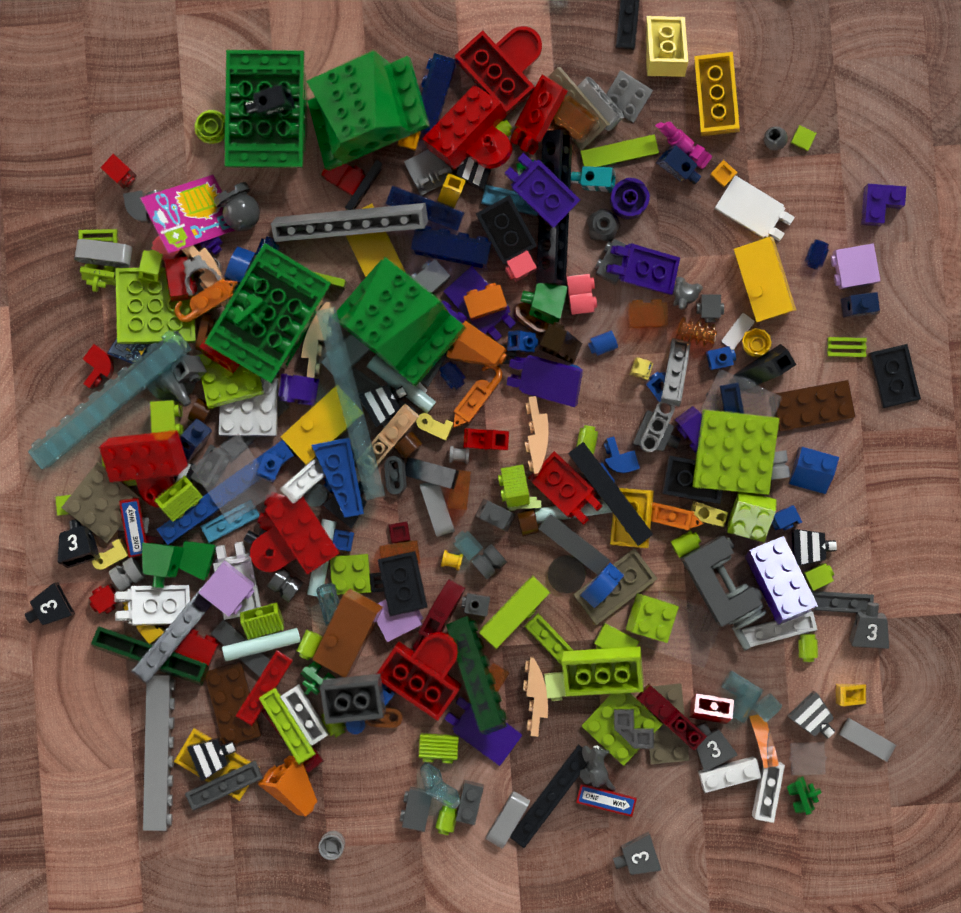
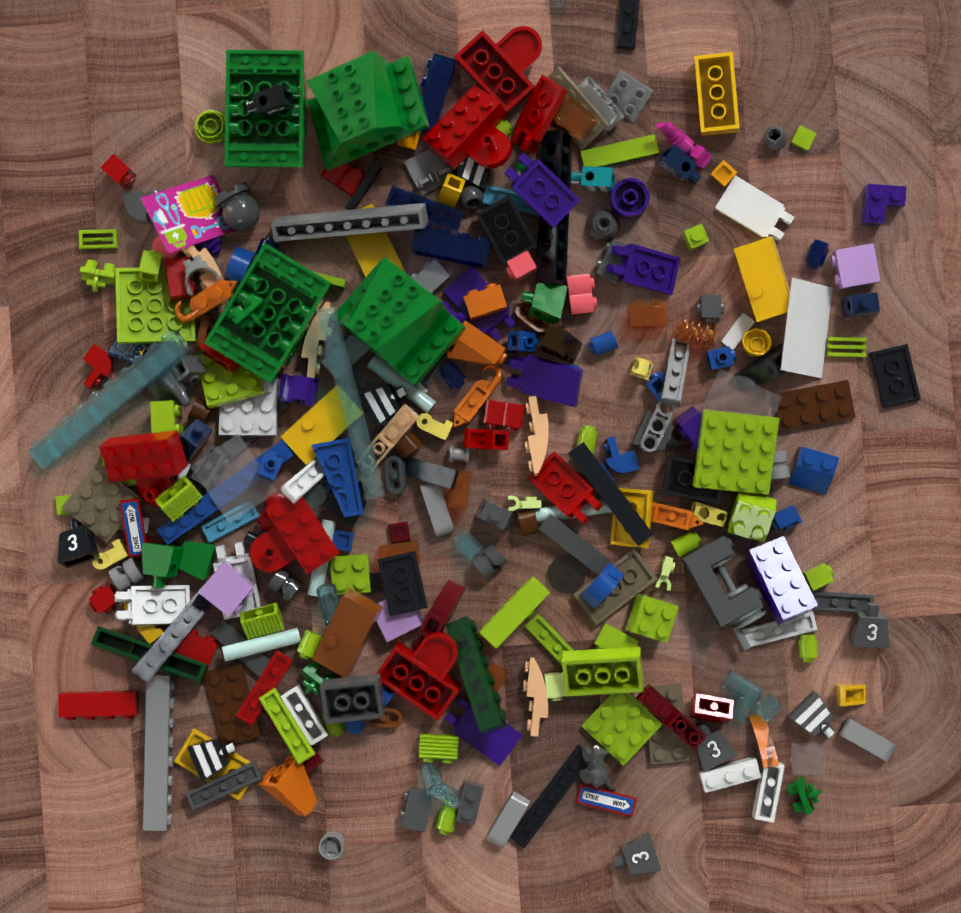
black torso [25,582,75,625] -> none
light grey beam [74,239,133,268] -> none
yellow bush [441,550,463,571] -> none
dark grey brick [461,593,490,616] -> none
lime brick [498,464,530,508] -> none
flat silver tile [614,709,654,749] -> none
light yellow slope [646,16,688,77] -> none
dark grey animal [673,277,703,310] -> none
dark blue tile [719,382,744,414] -> none
torso [791,529,837,566] -> none
none -> red brick [58,690,139,720]
none -> dark grey piece [460,186,483,209]
none -> red brick [484,400,525,432]
none -> yellowish green plate [655,556,675,591]
none -> lime brick [682,223,709,252]
none -> white sticker [781,278,833,378]

